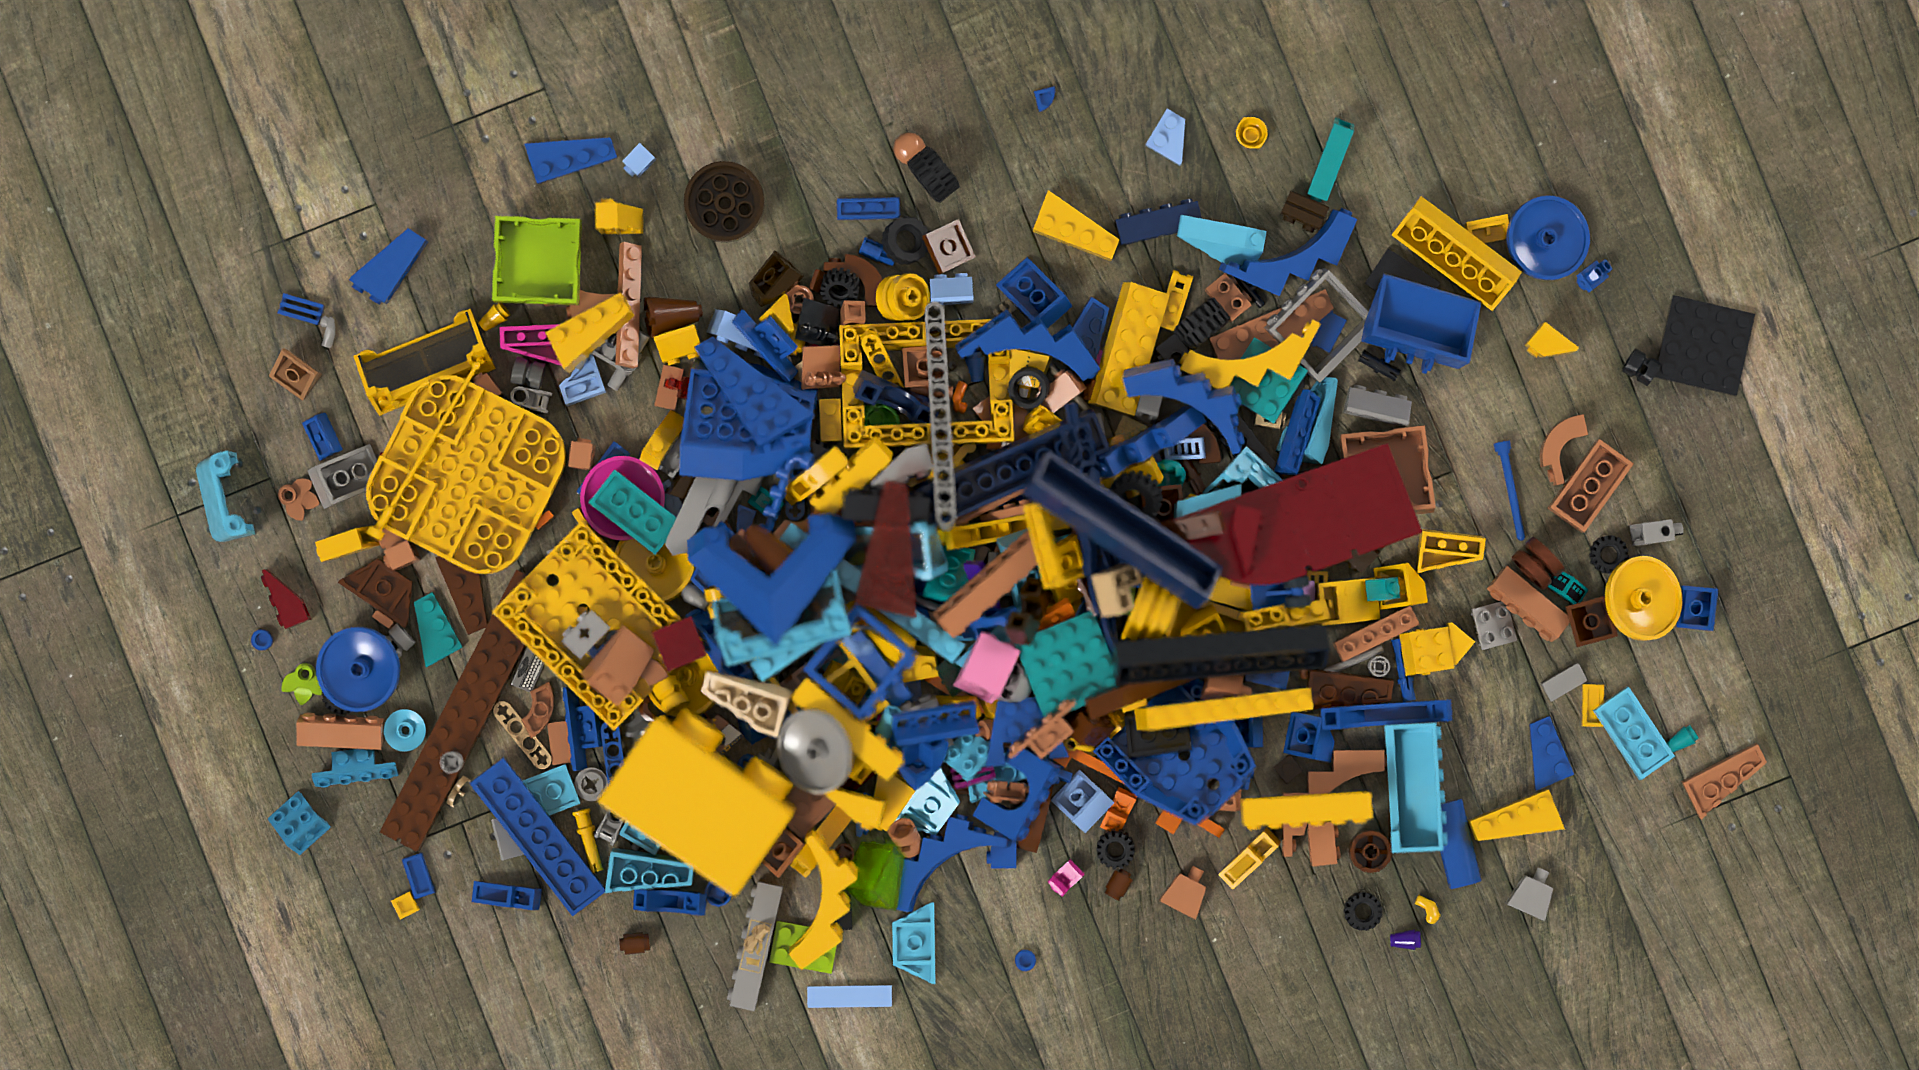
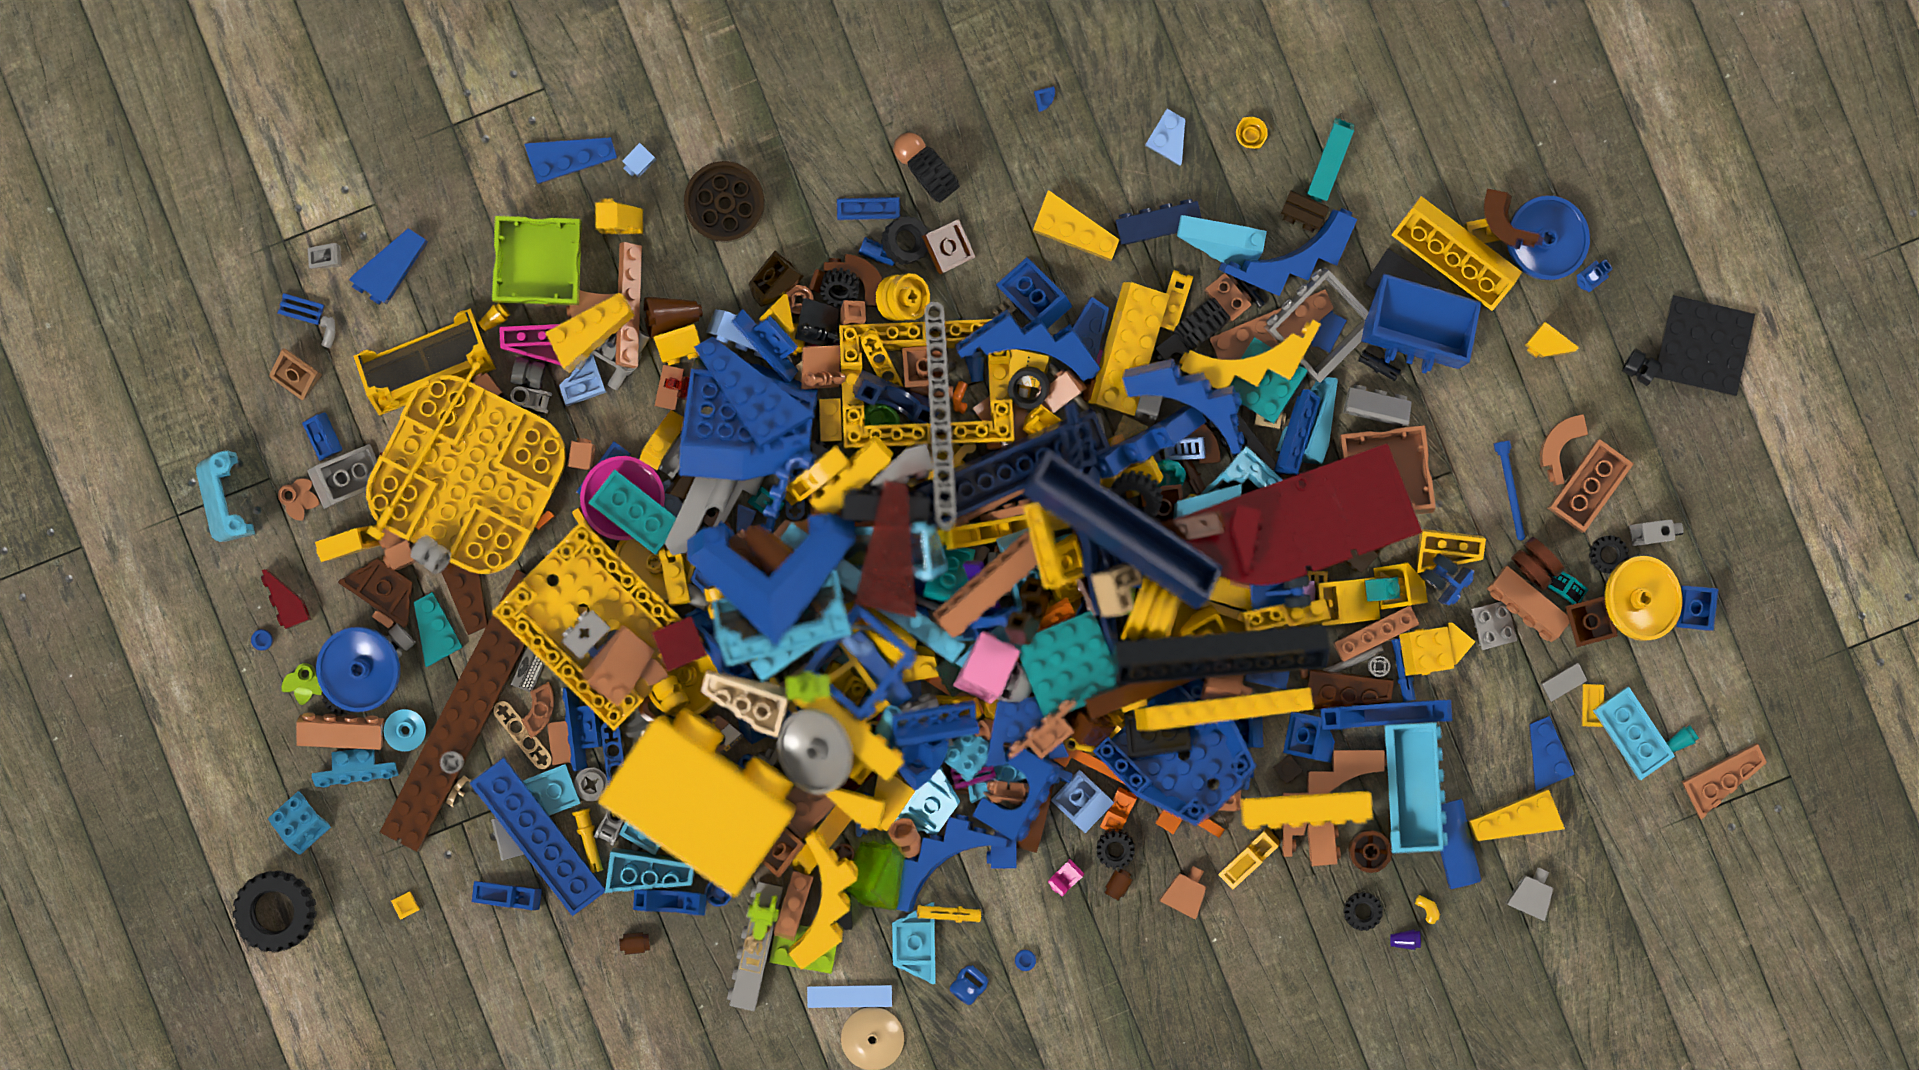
blue tile [402,852,435,899] -> none
light blue slope [930,273,973,305] -> none
none -> black tyre [232,870,317,953]
none -> light grey slope [308,243,342,269]
none -> light grey wheel [411,535,451,574]
none -> yellow plate [659,548,691,607]
none -> lime hinge [747,892,779,941]
none -> nougat arch [774,871,814,941]
none -> lime hinge [786,672,831,703]
none -> tan dish [841,1007,904,1070]
none -> yellow pin [917,905,981,923]
none -> blue piece [950,965,988,1005]
none -> plate [1422,553,1474,605]
none -> reddish brown arch [1484,188,1544,250]

